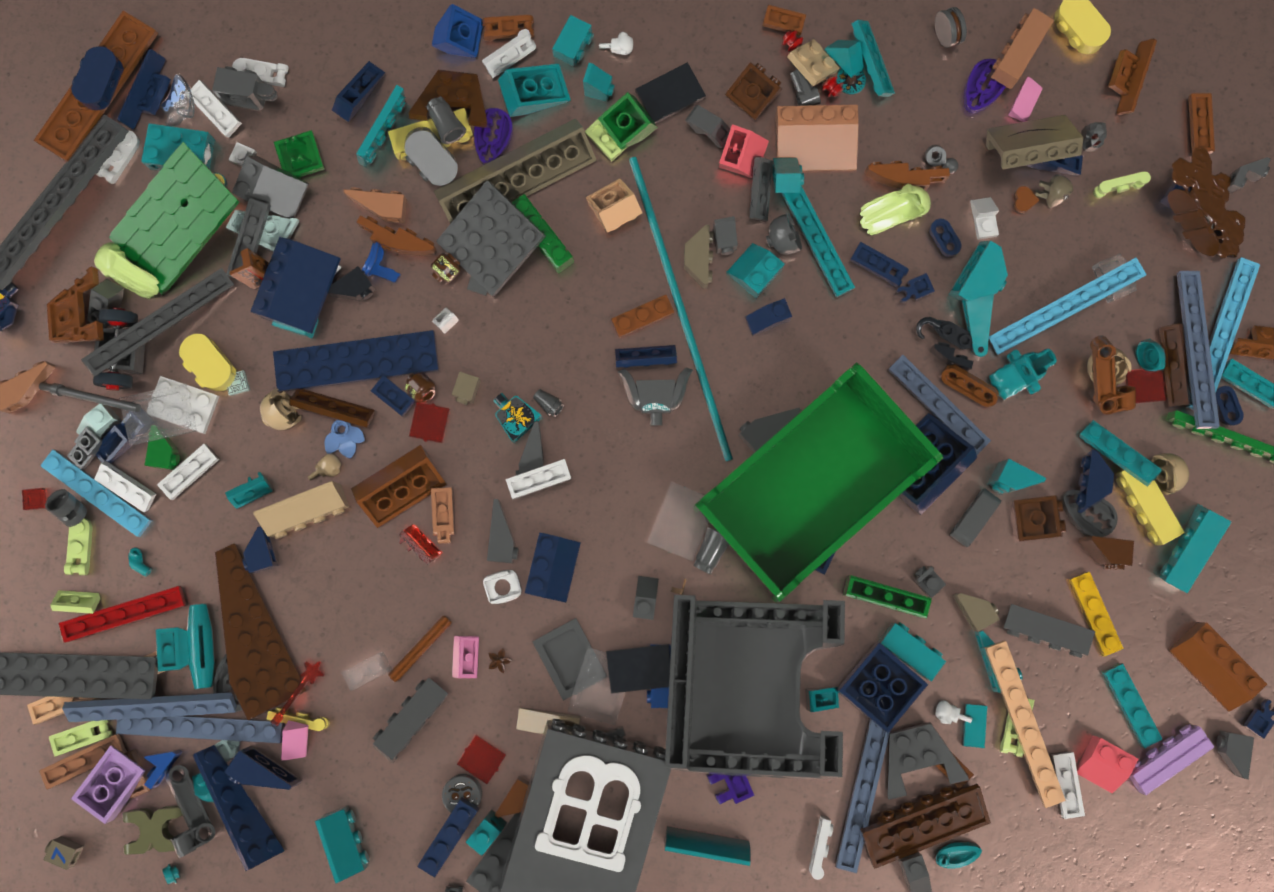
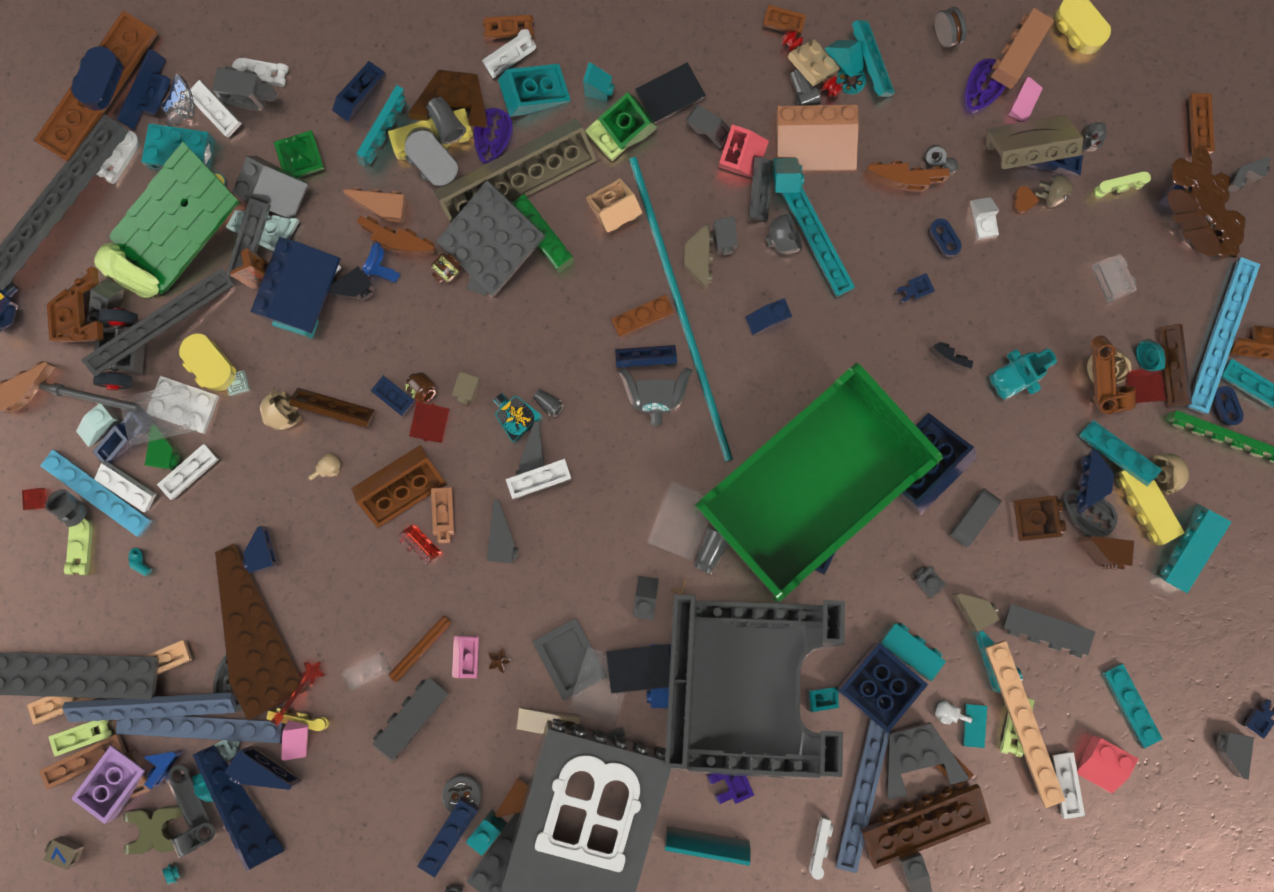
yellowish green plate [50,590,101,614] -> none
red plate [59,586,186,643] -> none
dark grey slope [67,427,102,470] -> none
teal plate [155,604,215,689] -> none
teal plate [225,472,273,509] -> none
white plate [228,142,257,167] -> none
tan slope [253,481,349,539] -> none
dark blue plate [273,330,439,392] -> none
teal slope [315,806,369,884] -> none
medium blue plate [325,420,365,458] -> none
blue slope [431,4,483,58] -> none
white slope [432,307,459,334] -> none
clear red piece [457,735,506,784] -> none
white piece [483,569,522,604] -> none
dark blue slope [525,532,581,603] -> none
teal brick [552,15,594,67] -> none
white piece [599,32,633,55] -> none
reddish brown plate [725,62,782,120] -> none
teal slope [726,243,785,299] -> none
dark grey slope [738,408,802,453] -> none
green brick [842,575,932,619] -> none
dark blue plate [850,242,909,288] -> none
yellowish green hair [860,184,931,235] -> none
sand blue plate [888,355,991,455] -> none
teal slope [916,241,1008,357] -> none
teal arm [936,842,982,869] -> none
dark orange plate [941,365,999,407] -> none
teal slope [987,459,1046,494] -> none
medium azure plate [989,257,1147,355] -> none
yellow plate [1068,572,1124,657] -> none
dark orange bracket [1108,38,1157,115] -> none
lavender brick [1129,724,1214,795] -> none
dark orange slope [1168,622,1267,712] -> none
sand blue plate [1177,271,1220,429] -> none

